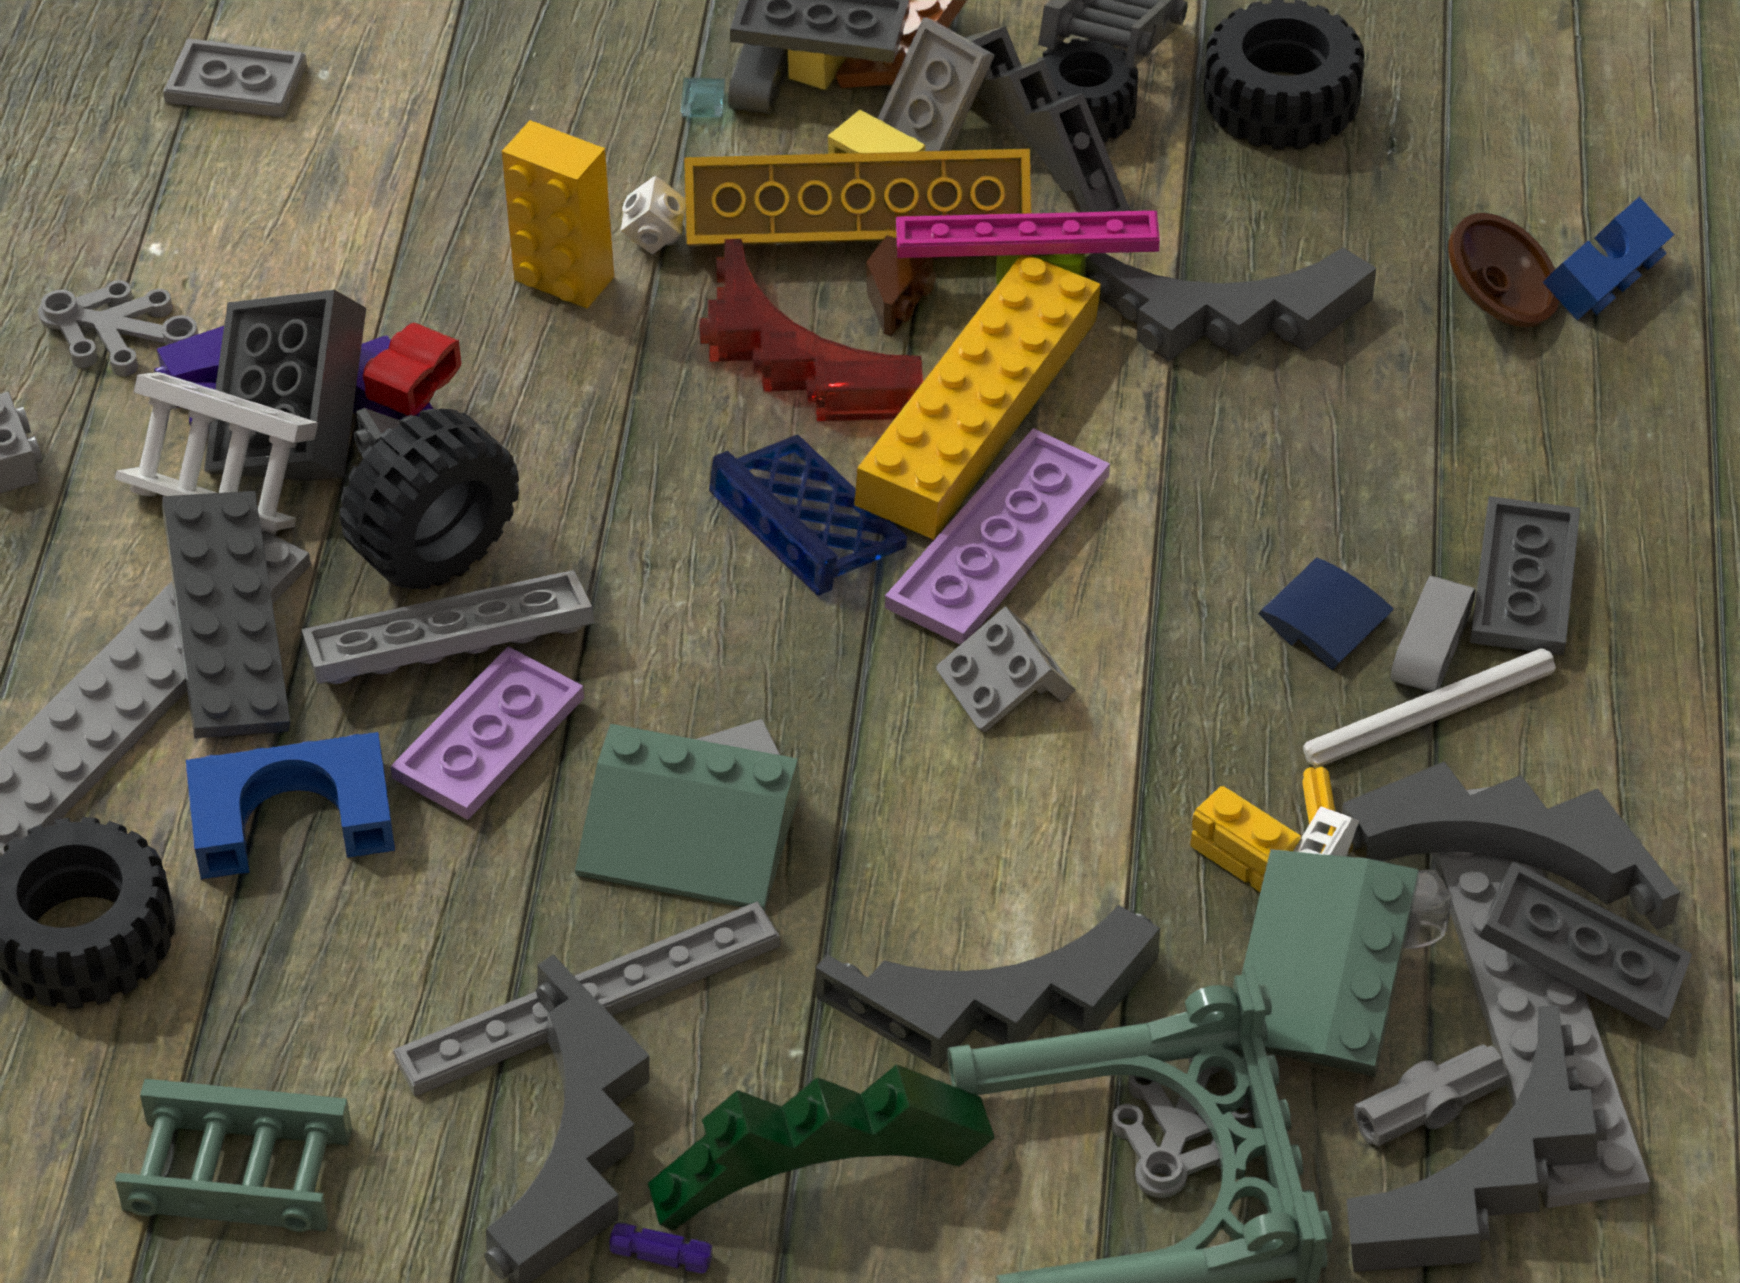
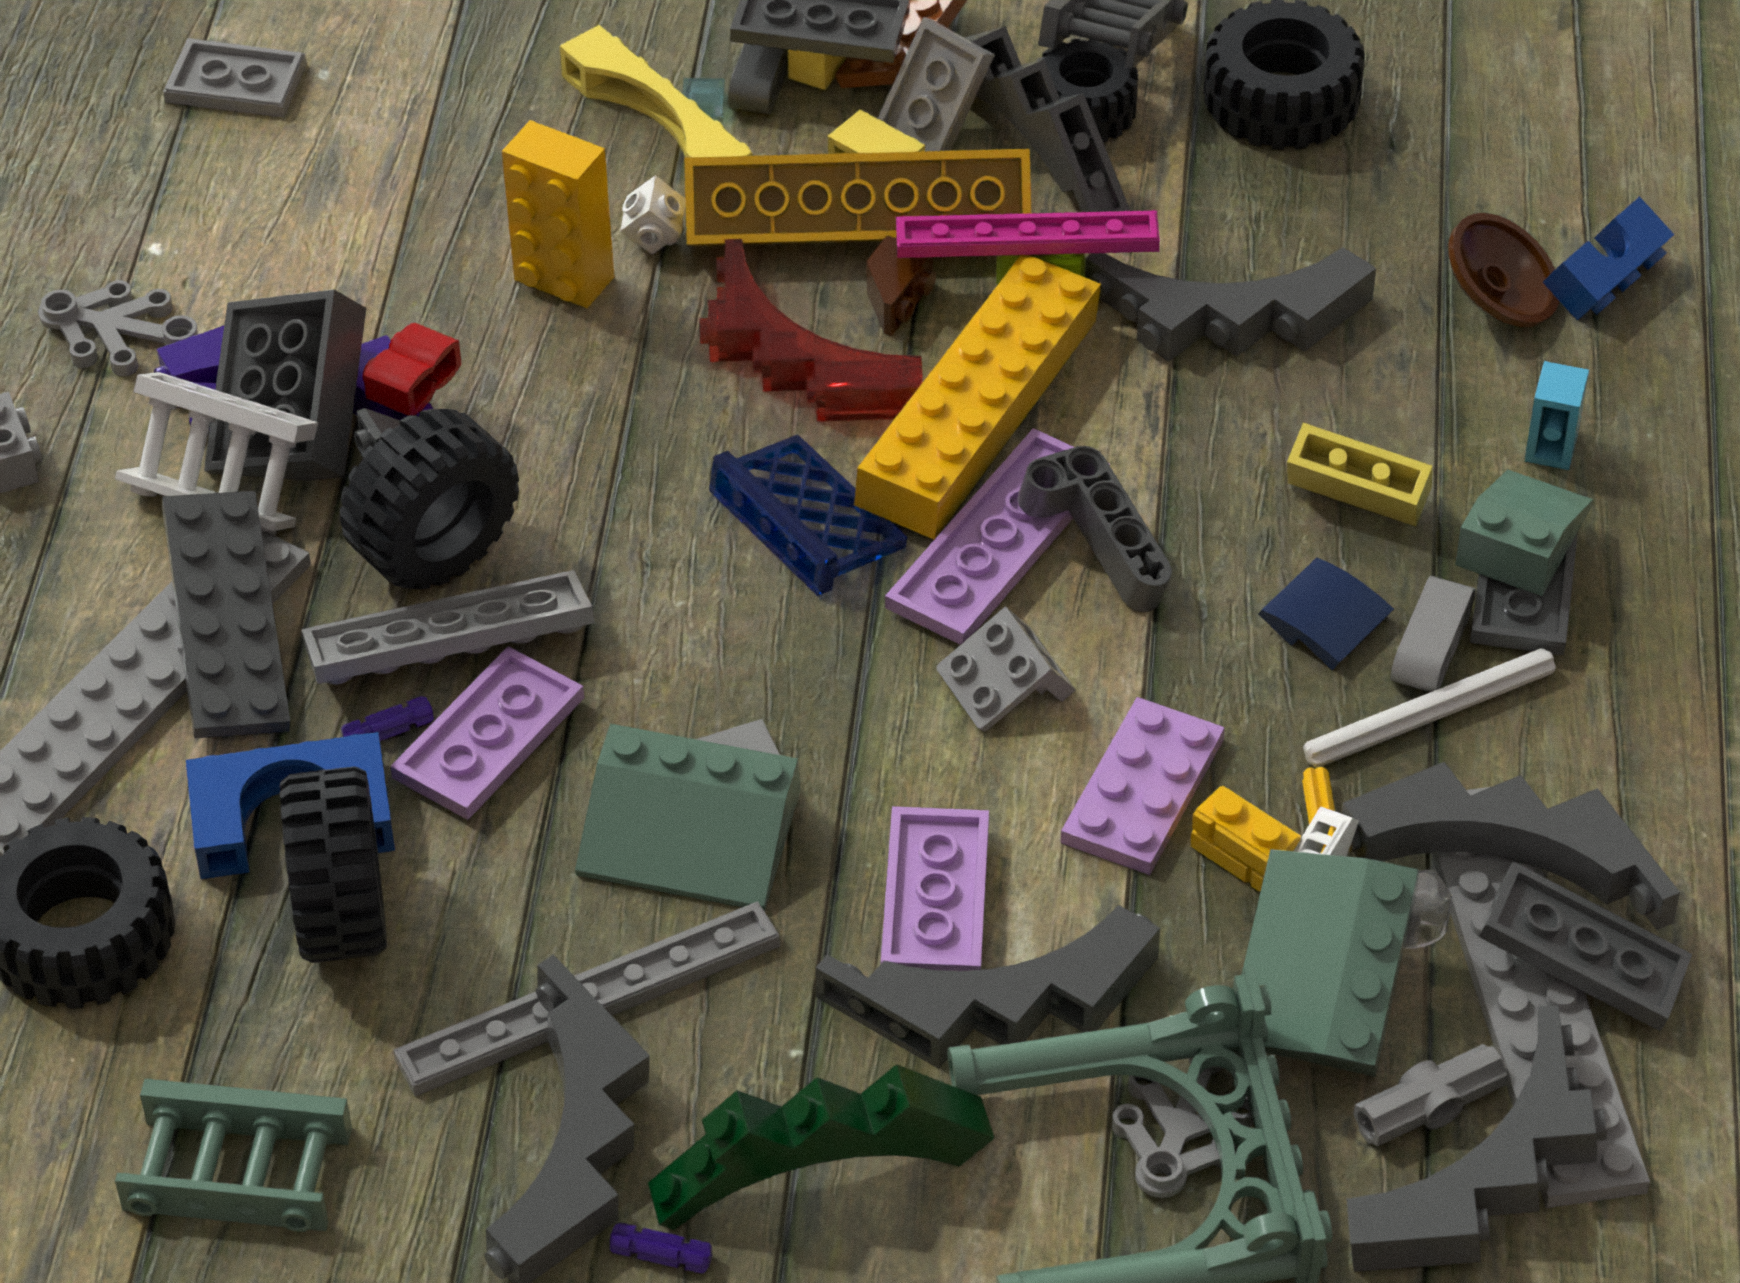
none -> black tyre [280,766,387,963]
none -> dark purple axle [341,696,434,741]
none -> light yellow arch [560,25,753,157]
none -> lavender plate [881,806,989,971]
none -> dark grey beam [1017,446,1172,612]
none -> lavender plate [1060,697,1225,875]
none -> light yellow brick [1287,423,1433,527]
none -> sand green slope [1455,470,1593,596]
none -> medium azure brick [1525,361,1589,470]

